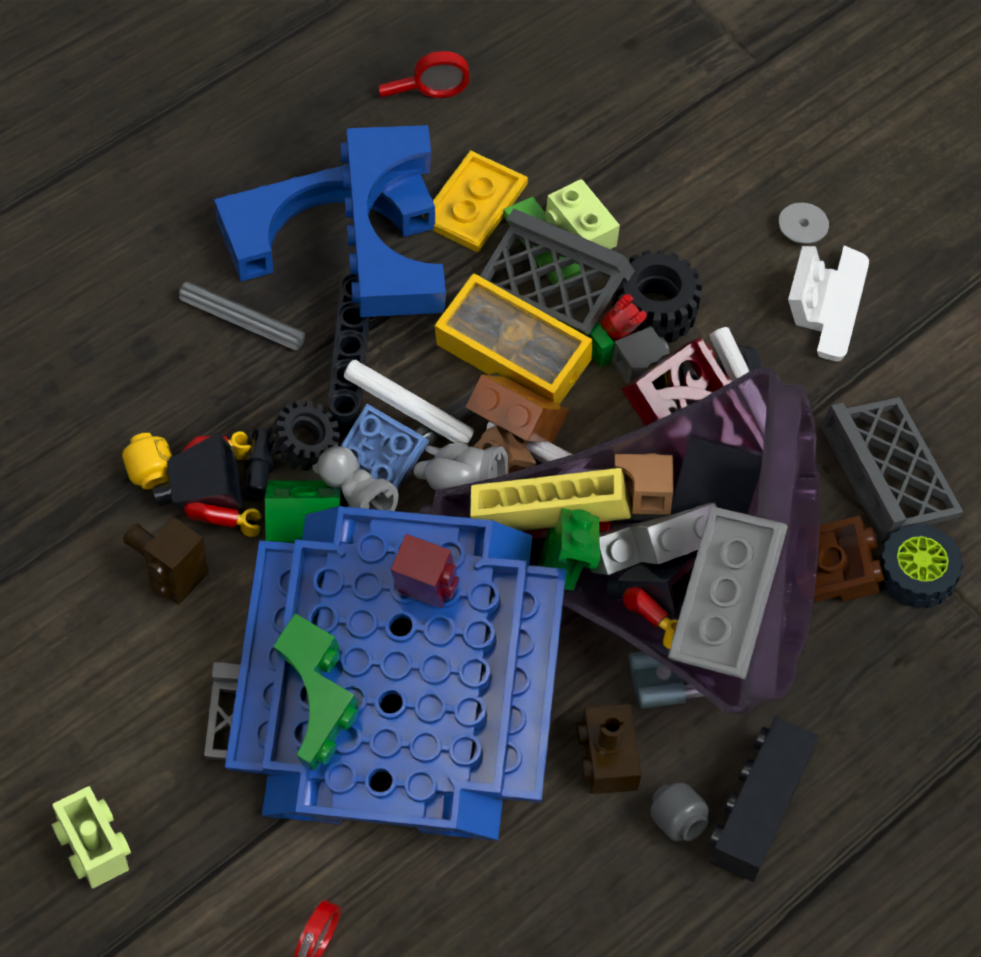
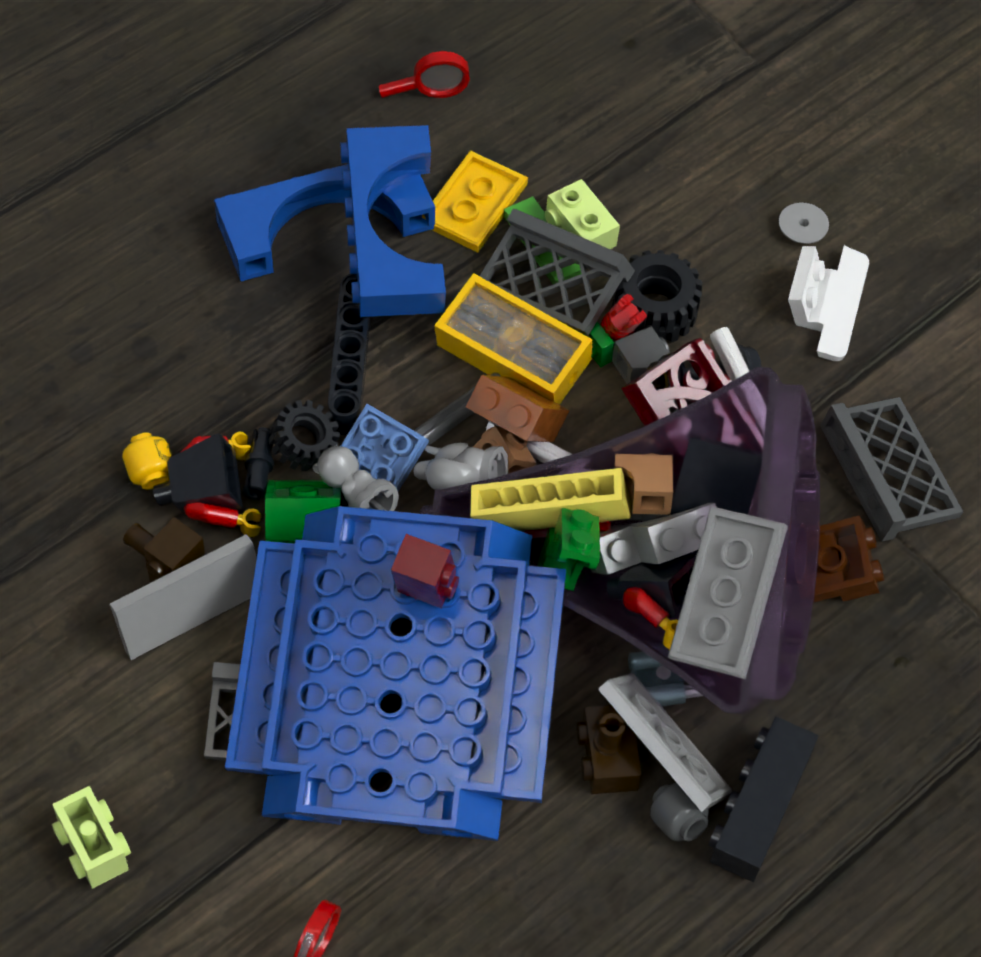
dark grey axle [178,281,305,350] -> none
green arch [273,613,359,771] -> none
white axle [344,360,474,444] -> none
black wheel [879,523,963,609] -> none
none -> light grey tile [110,534,257,660]
none -> light grey tile [598,673,732,812]

